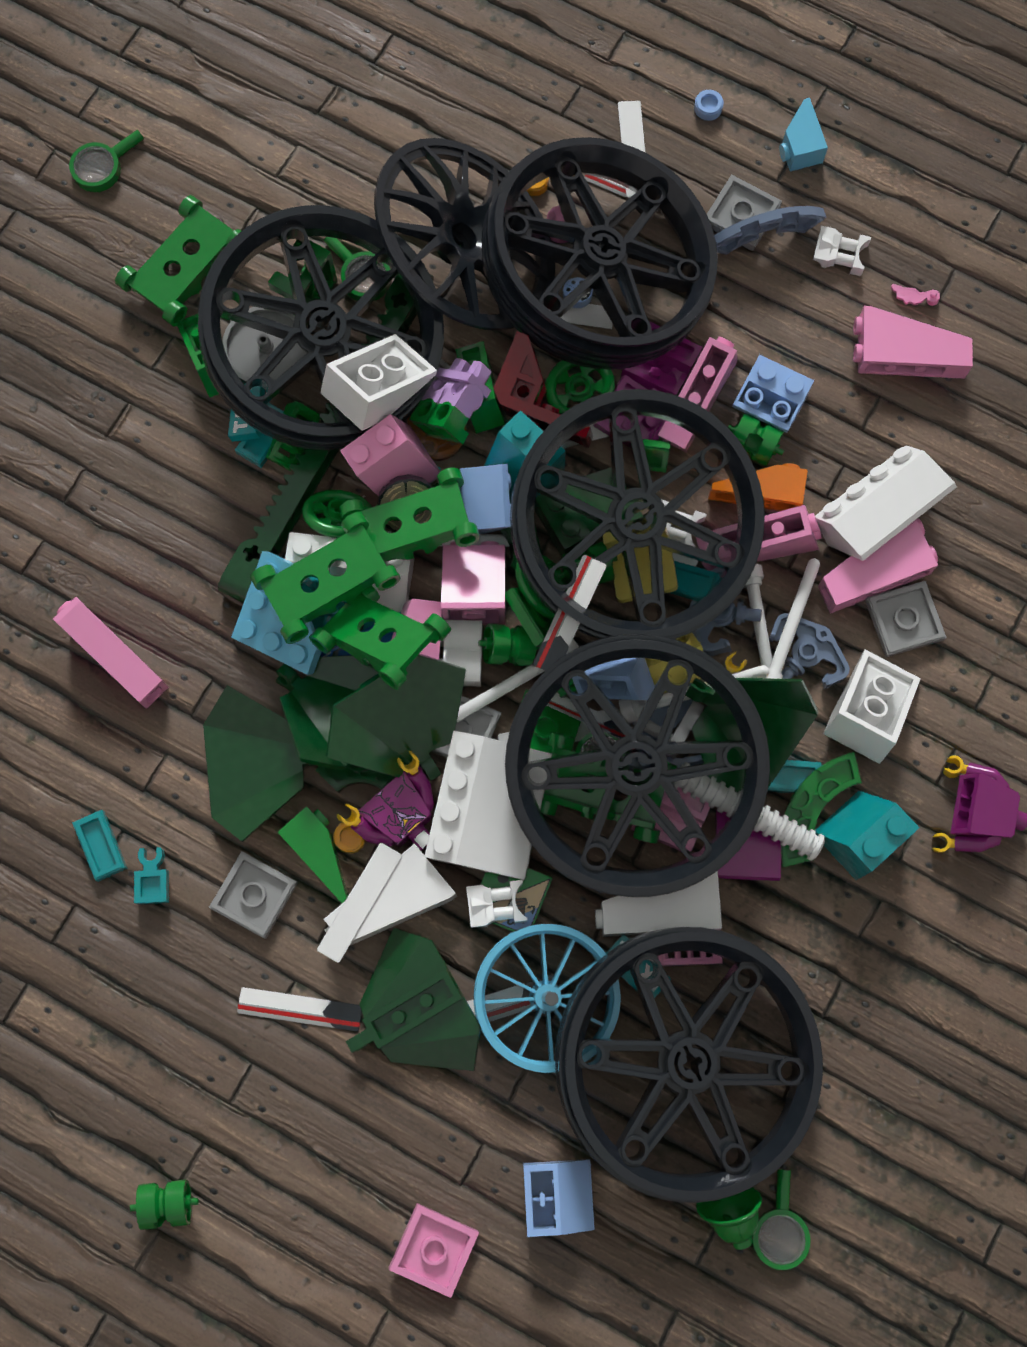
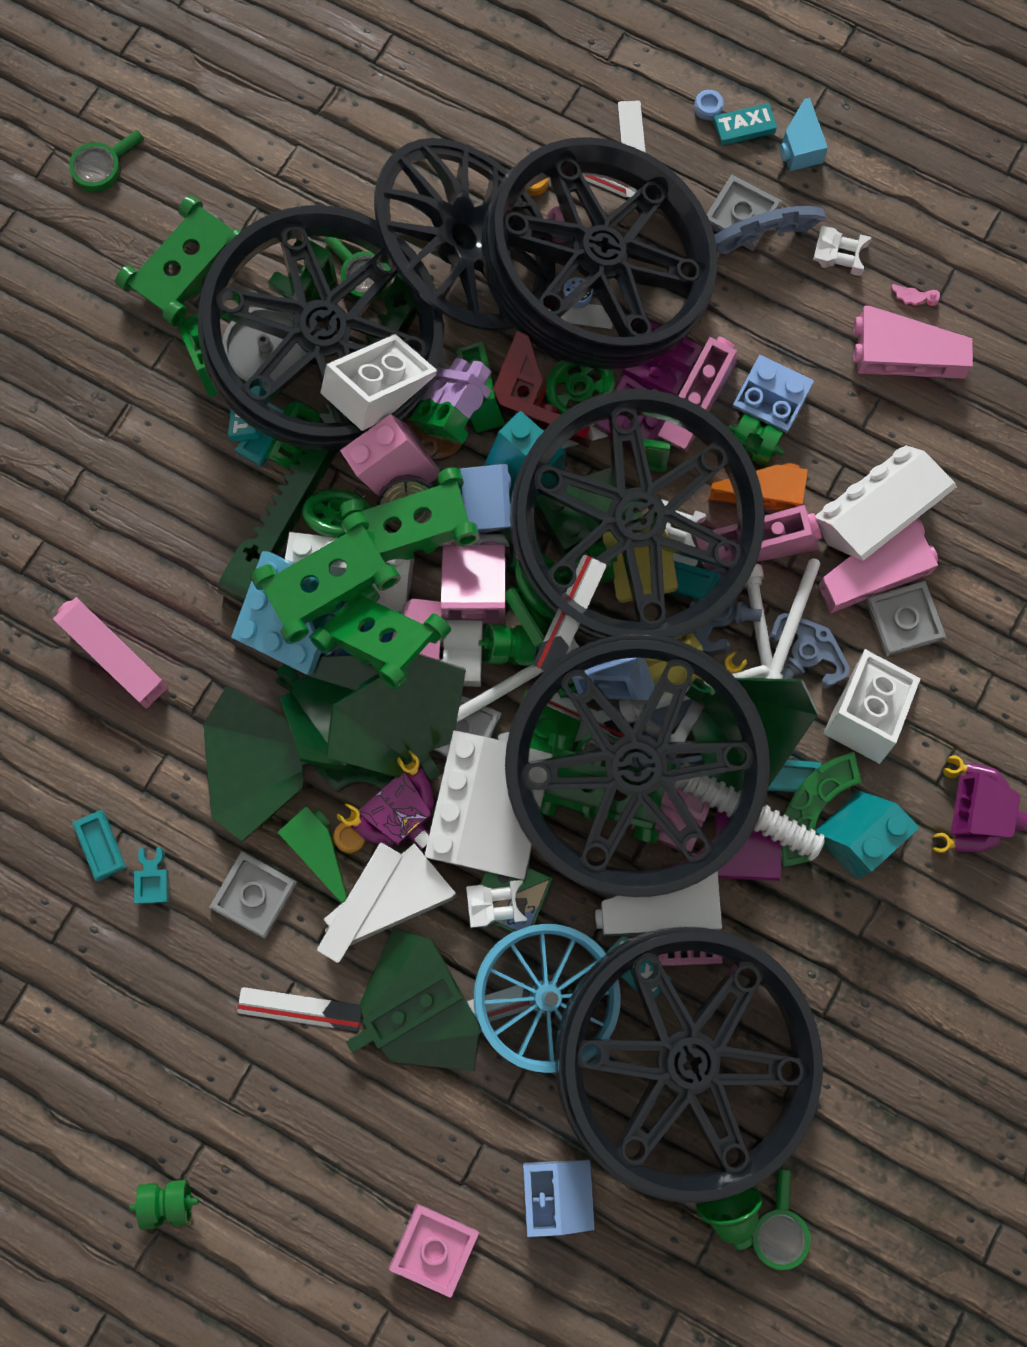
none -> teal tile [713,103,777,146]

